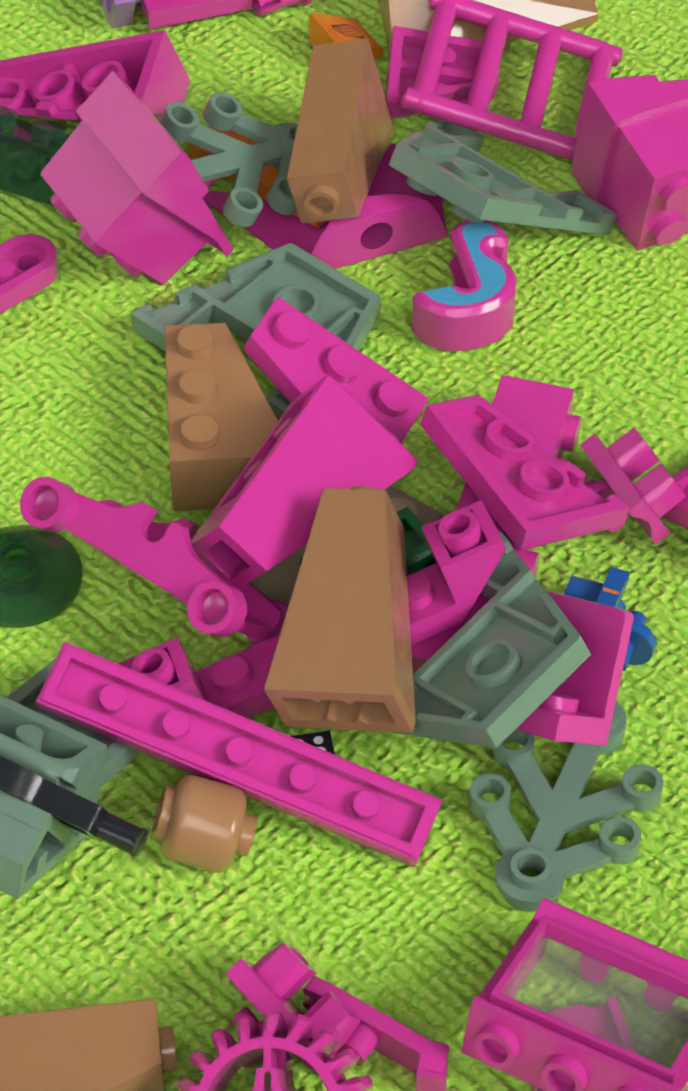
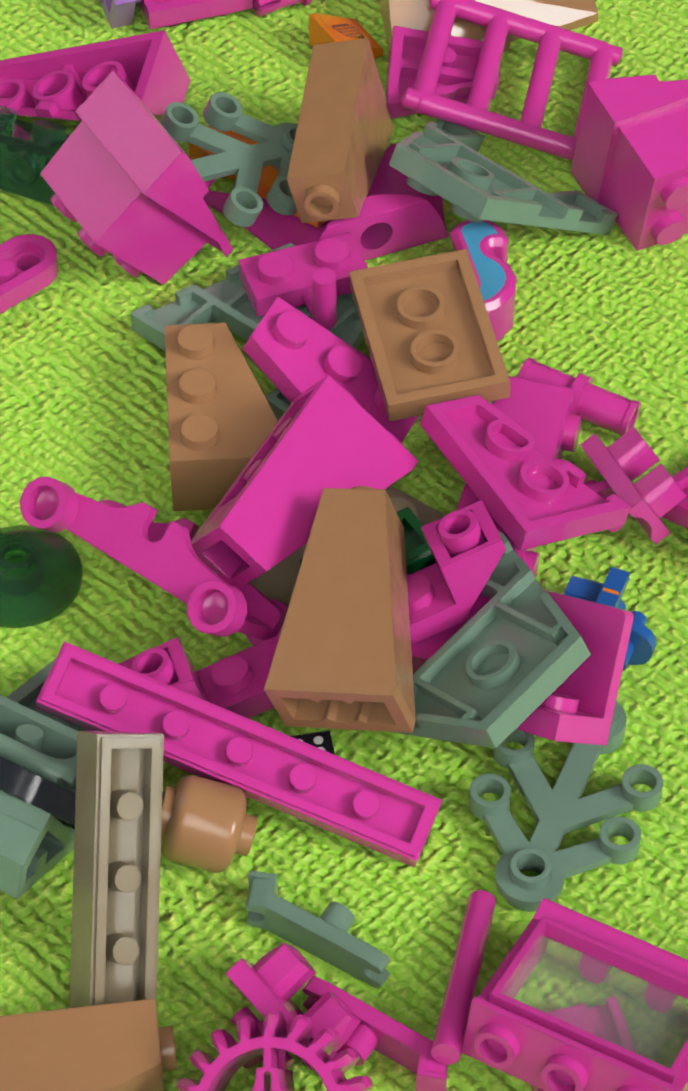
none -> dark tan slope [69,731,164,1008]
none -> dark pink plate [239,232,368,330]
none -> sand green piece [245,870,390,988]
none -> medium nougat plate [349,249,511,422]
none -> dark pink bar [431,890,496,1065]
none -> dark pink pin [517,357,641,437]

